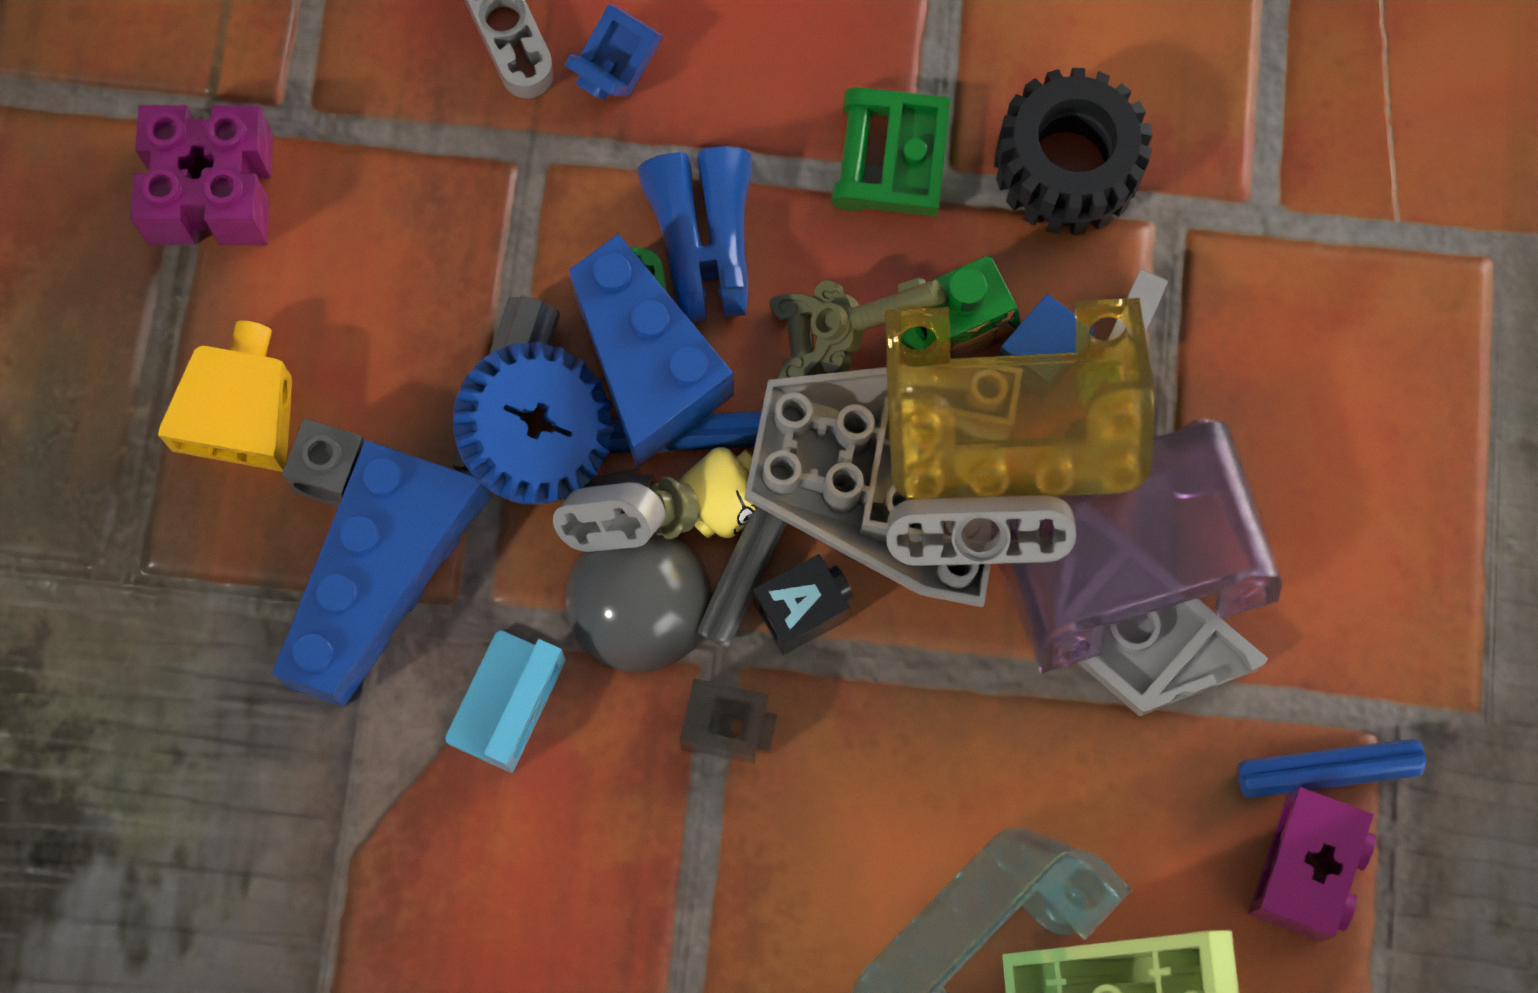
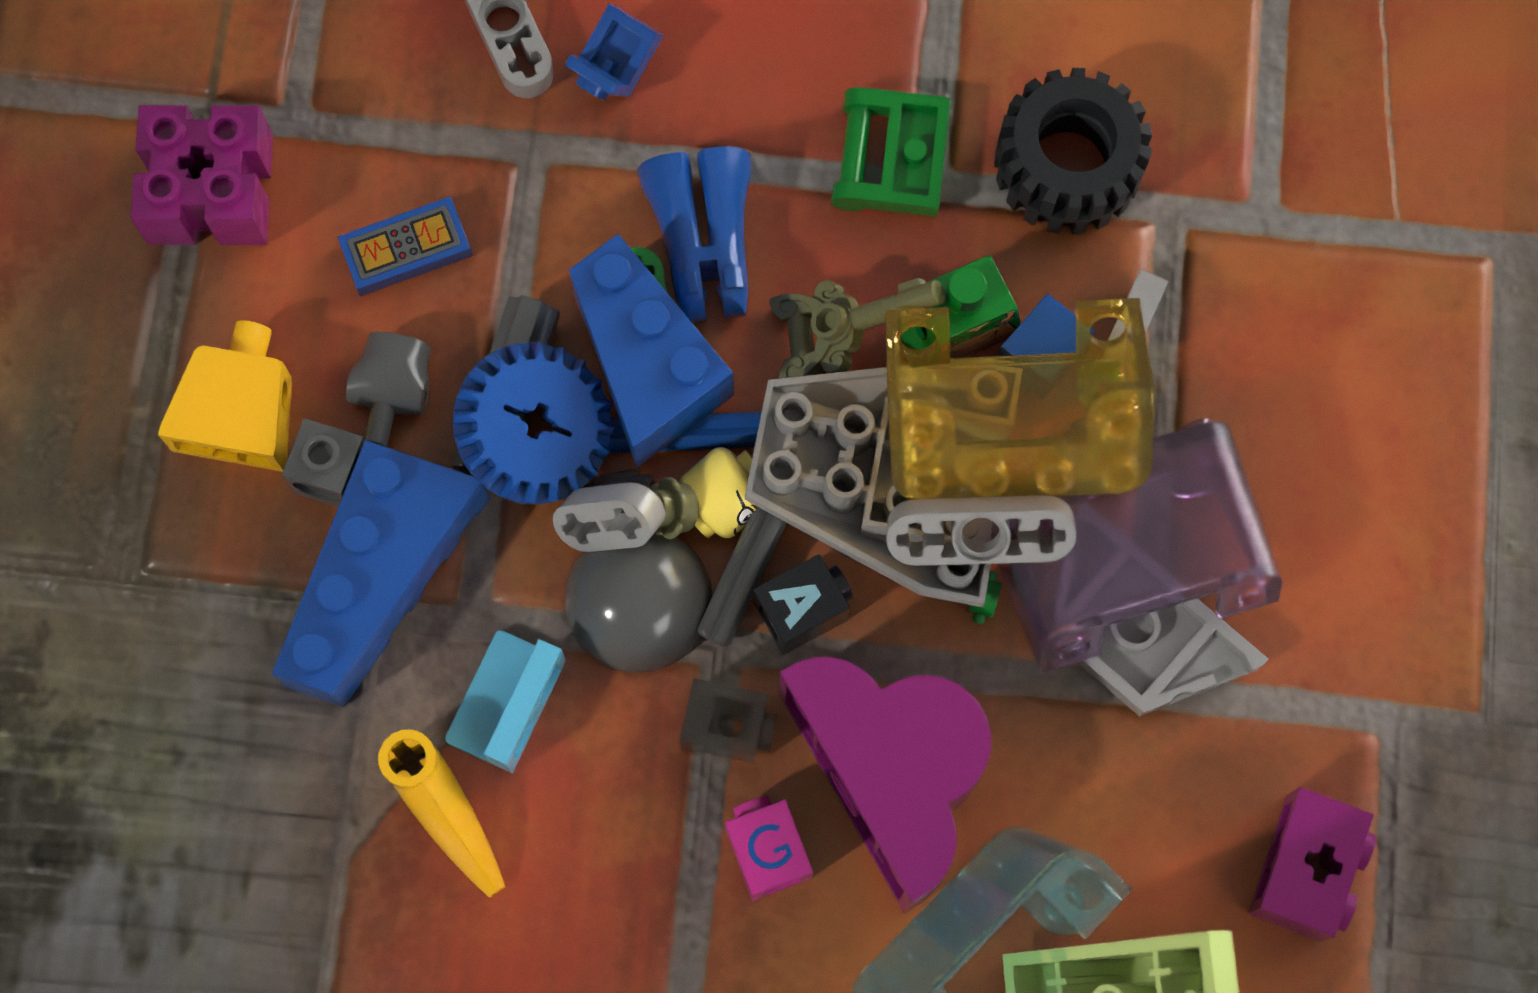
blue axle [1237,739,1426,798] -> none
none -> tile [338,196,473,296]
none -> dark grey piece [346,332,432,447]
none -> yellow piece [378,730,505,898]
none -> dark pink brick [725,796,813,901]
none -> magenta brick [778,657,991,913]
none -> green piece [968,570,1002,624]

